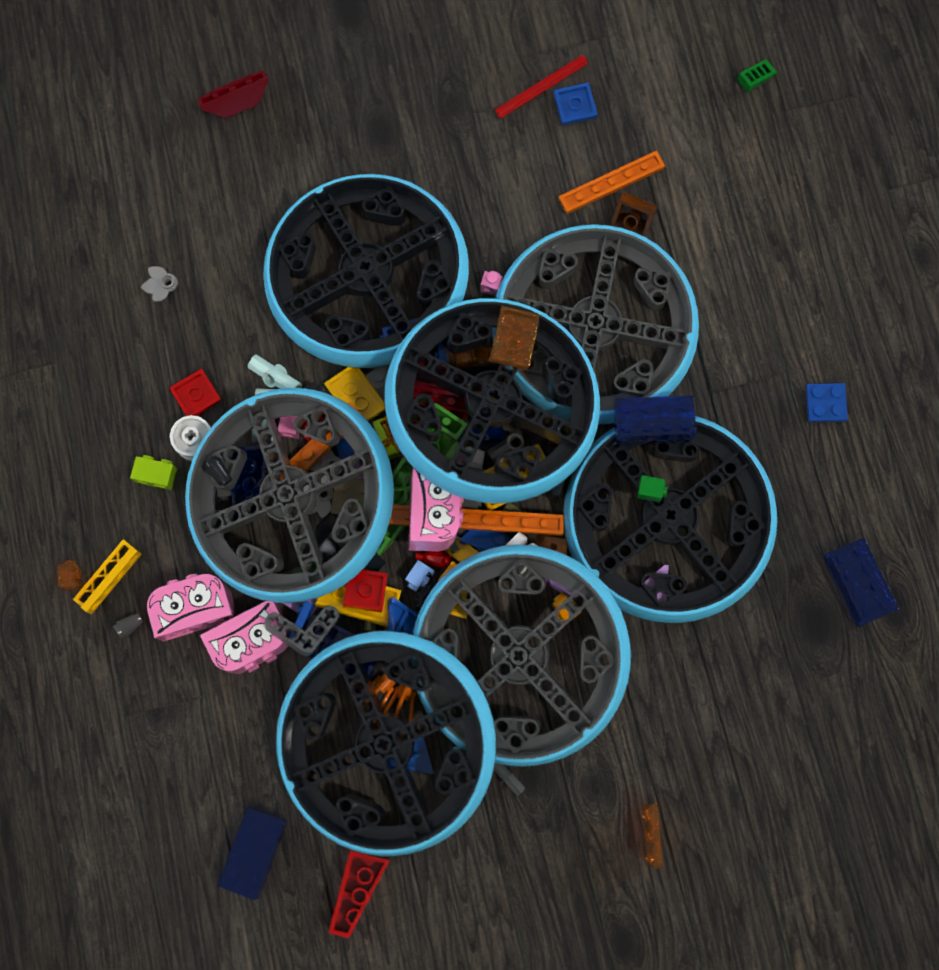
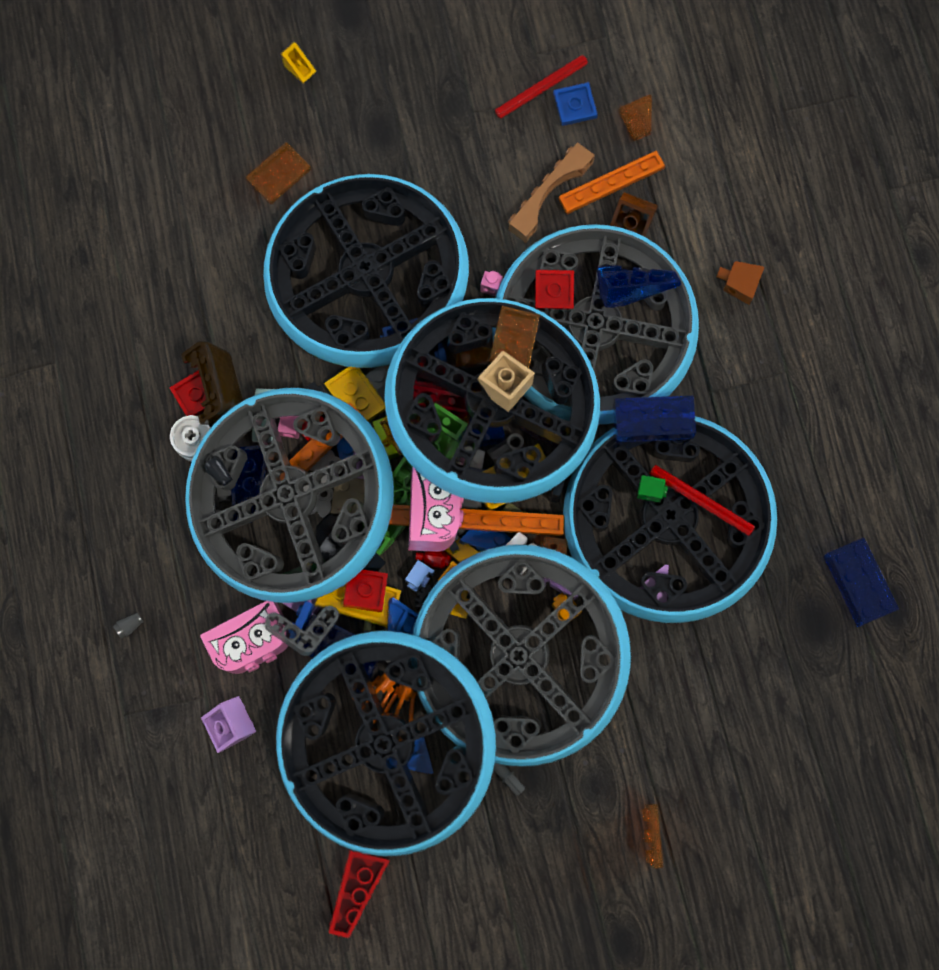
clear orange brick [57,560,83,591] -> none
yellow fence [73,539,142,614] -> none
lime brick [130,455,177,490] -> none
light grey plate [141,266,178,301] -> none
bright pink brick [147,574,237,642] -> none
dark red wedge [197,70,269,118] -> none
clear blue brick [217,807,288,900] -> none
light aqua piece [248,355,302,389] -> none
green slope [737,59,777,93] -> none
blue plate [806,383,848,422] -> none
none -> dark brown windscreen [181,341,243,425]
none -> lavender slope [201,696,256,753]
none -> clear orange plate [246,142,312,204]
none -> yellow slope [281,42,316,83]
none -> tan slope [478,351,535,412]
none -> medium nougat arch [508,142,595,243]
none -> red plate [535,270,574,310]
none -> clear blue wedge [597,265,682,308]
none -> clear orange wing [619,94,652,141]
none -> red axle [650,465,754,535]
none -> dark orange torso [716,261,764,305]

